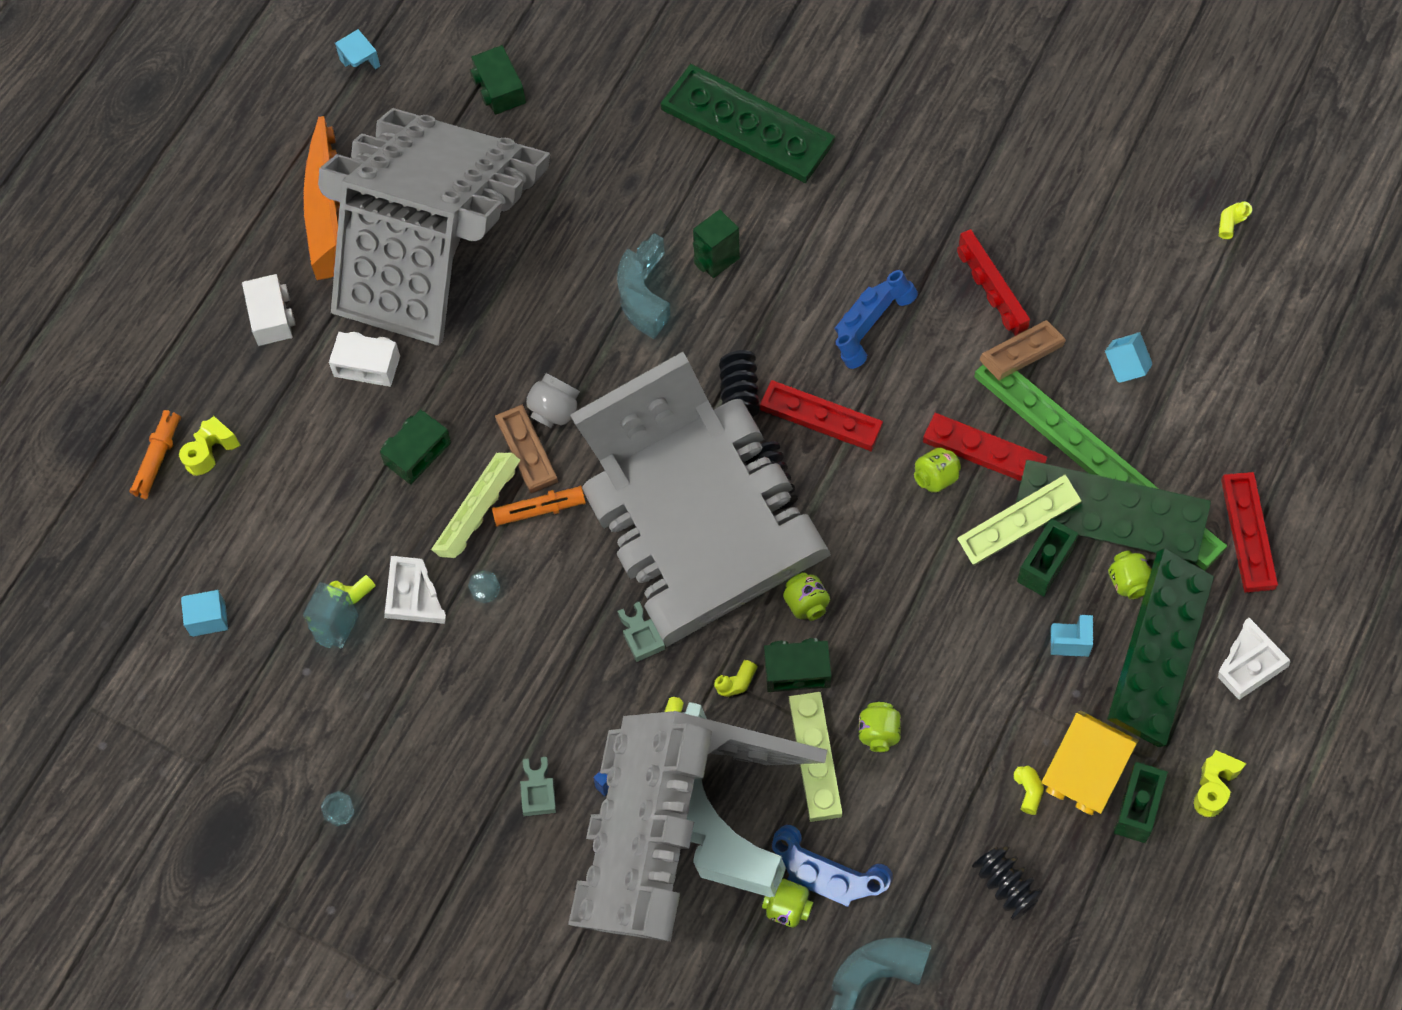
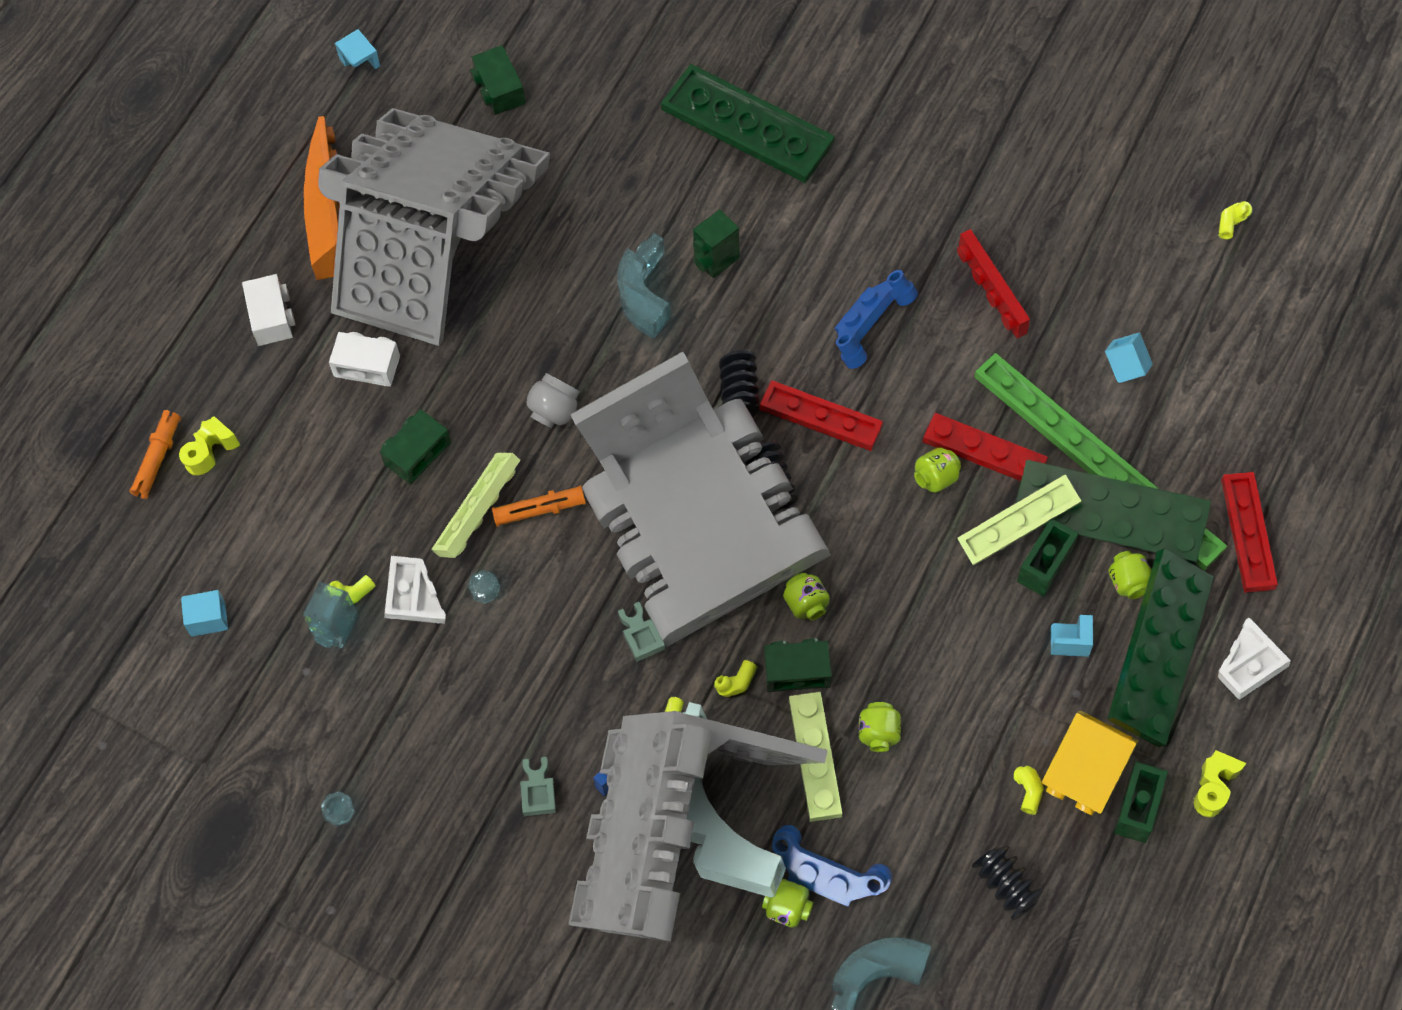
medium nougat tile [495,404,558,494] -> none
medium nougat tile [980,320,1066,380] -> none

